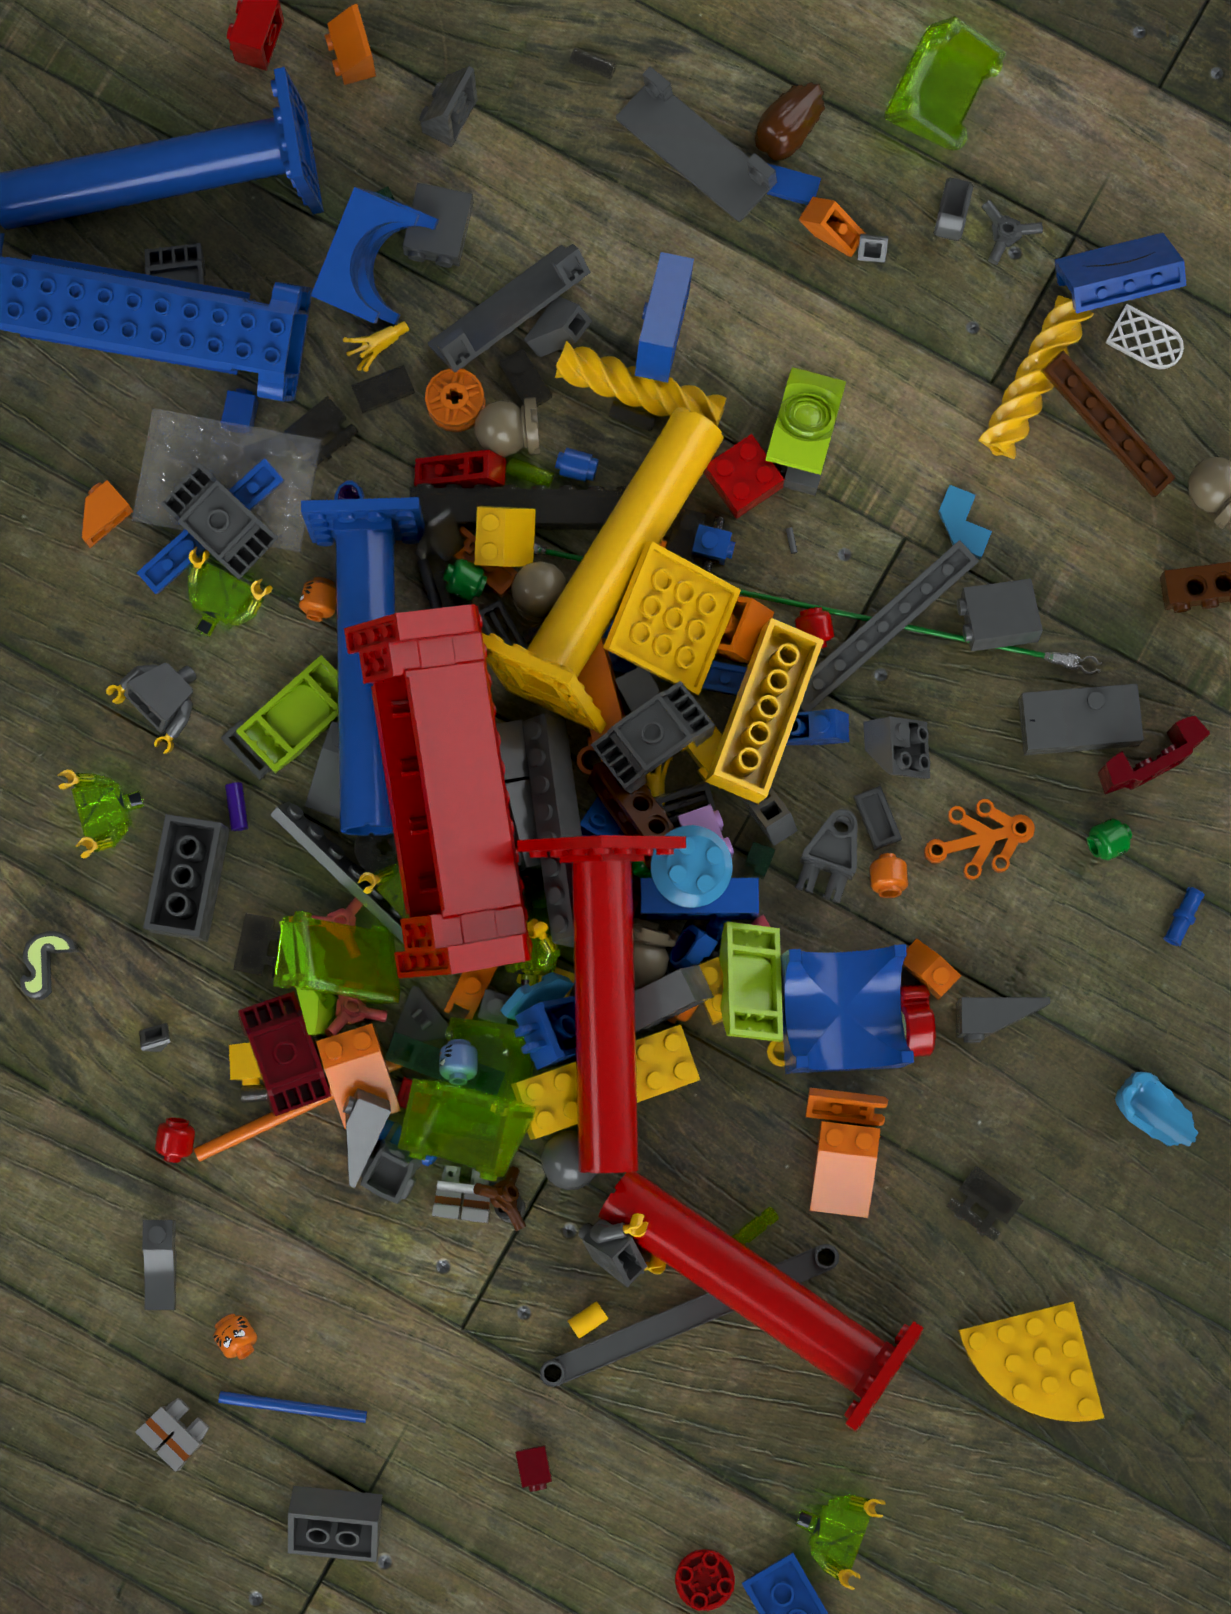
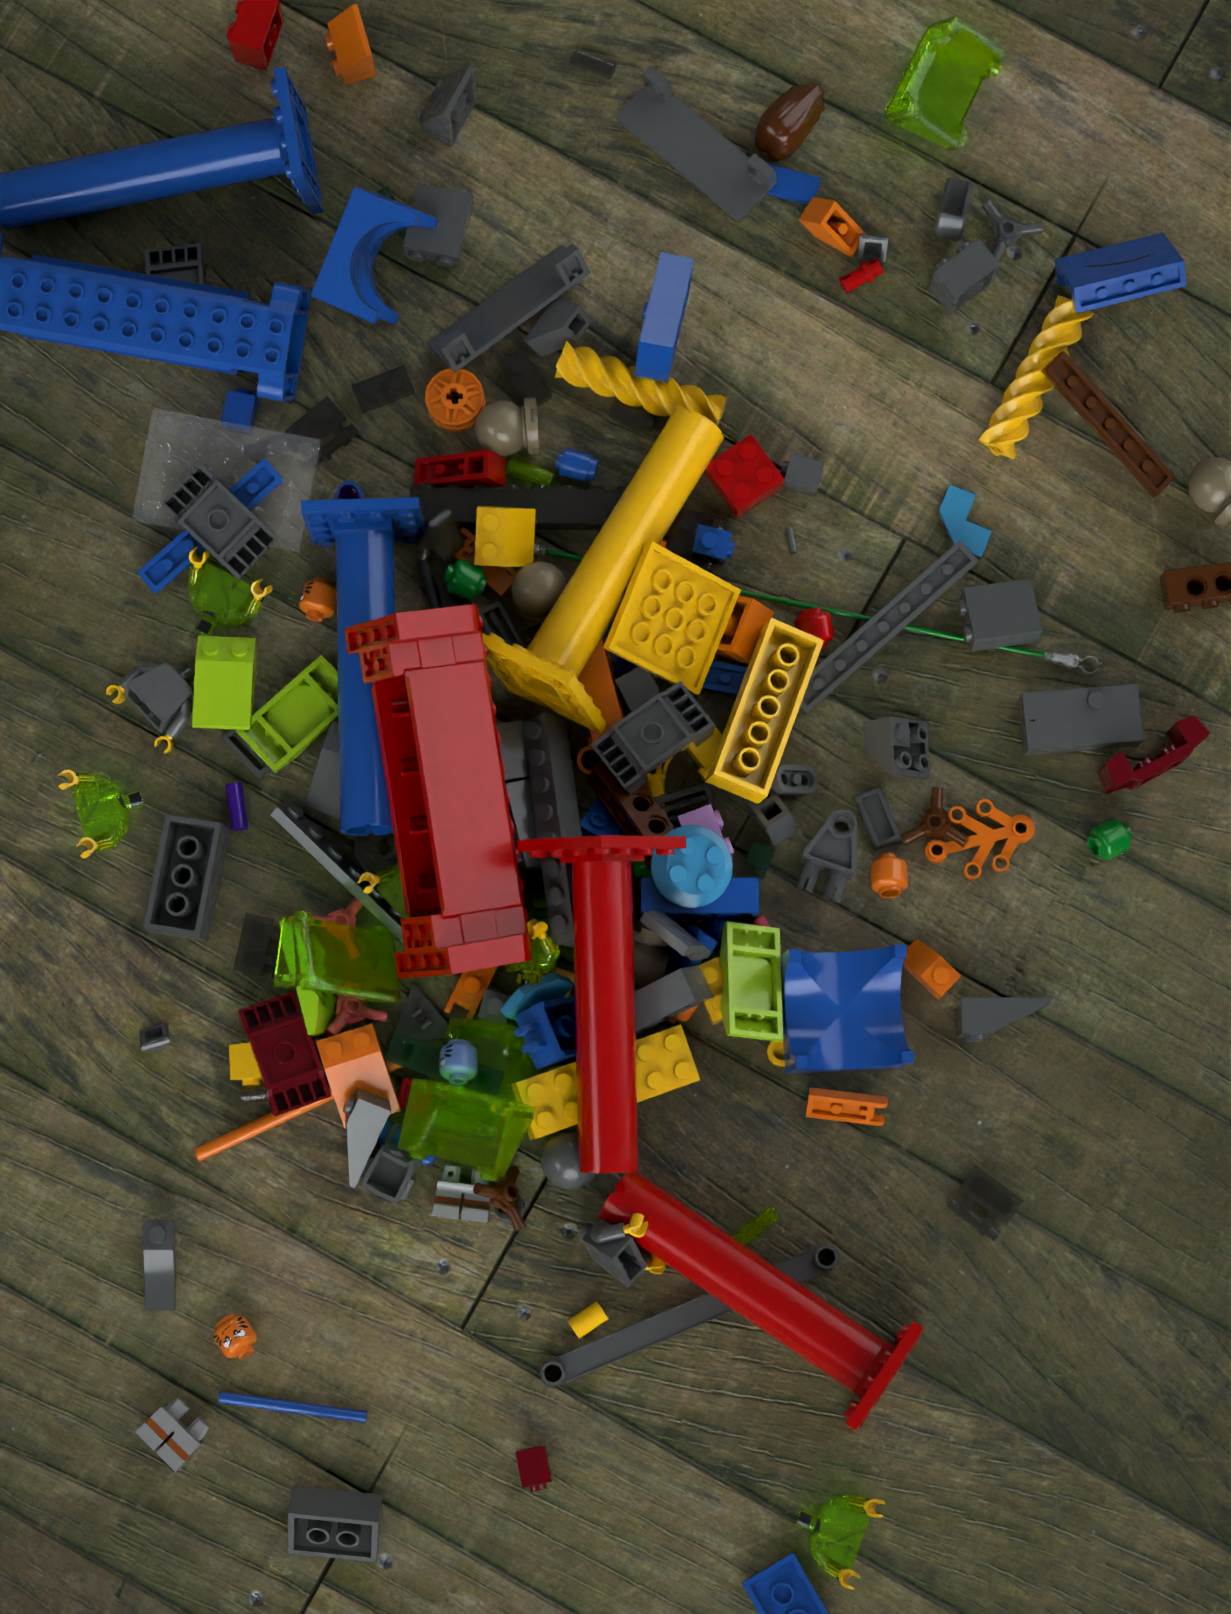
dark grey animal [20,931,79,1000] -> none
orange slope [82,480,133,548] -> none
red head [155,1117,195,1163] -> none
yellow piece [343,321,409,372] -> none
red tile [675,1549,735,1611] -> none
lime slope [766,367,846,475] -> none
blue slope [786,709,849,745] -> none
orange slope [809,1121,880,1218] -> none
red animal [900,985,936,1057] -> none
yellow plate [958,1301,1104,1422] -> none
white window [1106,304,1184,370] -> none
dark azure hair [1115,1072,1198,1146] -> none
blue pin [1163,887,1205,947] -> none
none -> lime slope [192,636,259,730]
none -> dark grey slope [640,910,711,961]
none -> dark grey plate [771,764,818,796]
none -> red pin [838,257,884,294]
none -> reddish brown piece [901,787,970,847]
none -> dark grey brick [929,238,1000,315]

